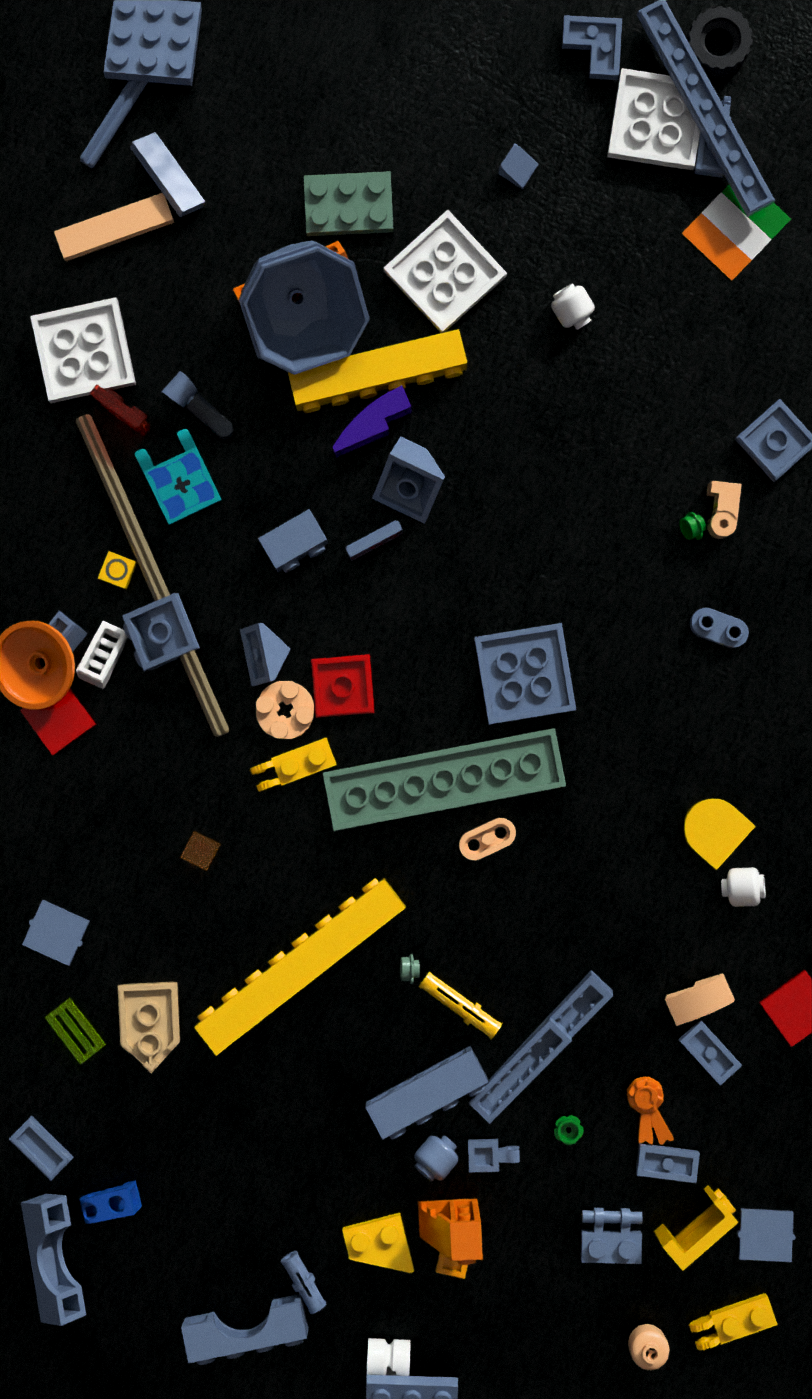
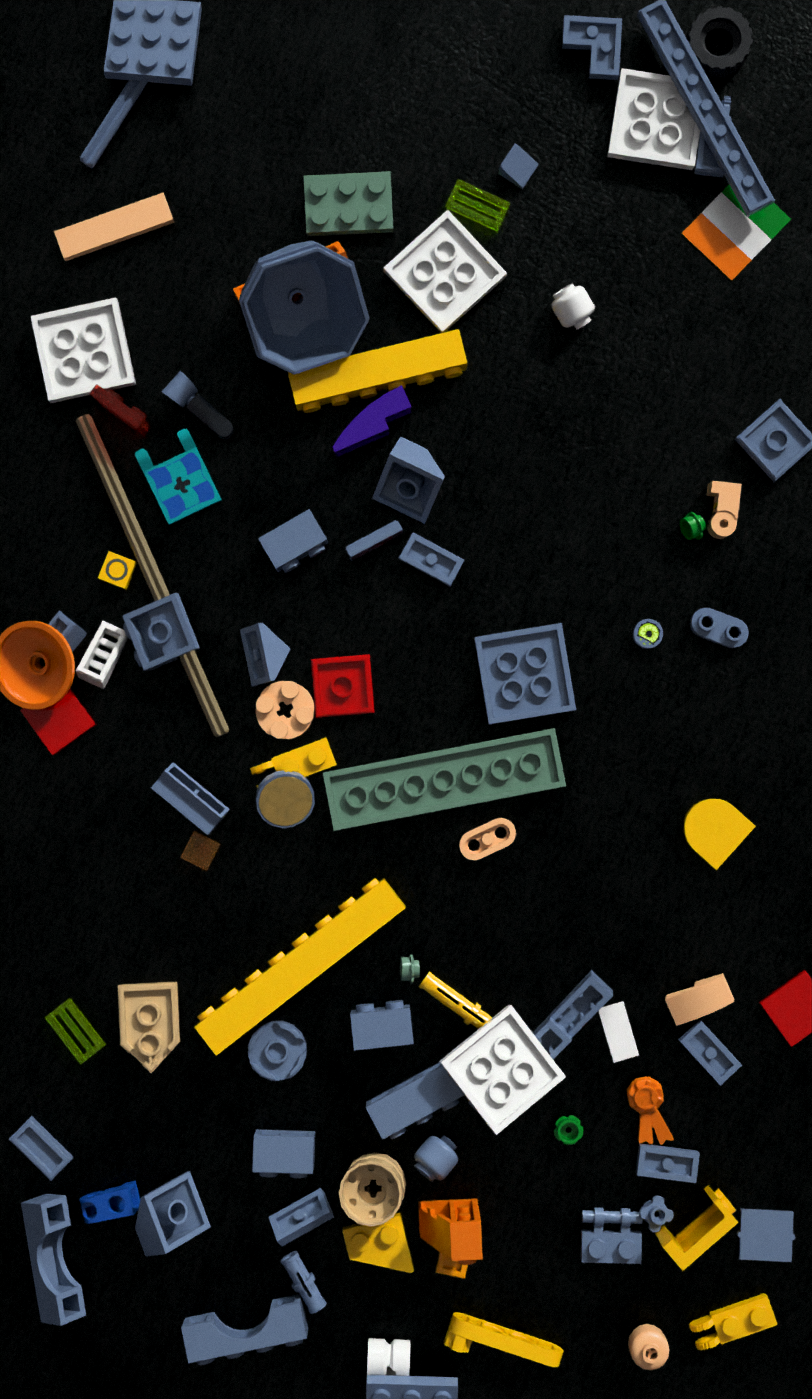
sand blue piece [22,900,90,966] -> none
tile [130,132,205,217] -> none
sand blue plate [468,1139,520,1172] -> none
white head [721,867,766,907] -> none
none -> sand blue slope [135,1171,211,1256]
none -> sand blue piece [151,762,230,835]
none -> sand blue tile [248,1021,307,1081]
none -> sand blue brick [253,1129,315,1178]
none -> pearl gold tile [256,770,315,828]
none -> sand blue plate [269,1188,334,1246]
none -> tan wheel [339,1152,406,1227]
none -> sand blue brick [350,1000,414,1051]
none -> sand blue plate [399,532,464,587]
none -> white plate [439,1005,566,1135]
none -> yellow beam [444,1312,564,1367]
none -> clear neon green tile [446,179,510,232]
none -> white sticker [599,1001,639,1063]
none -> tile [633,619,663,649]
none -> sand blue plate [639,1195,674,1233]

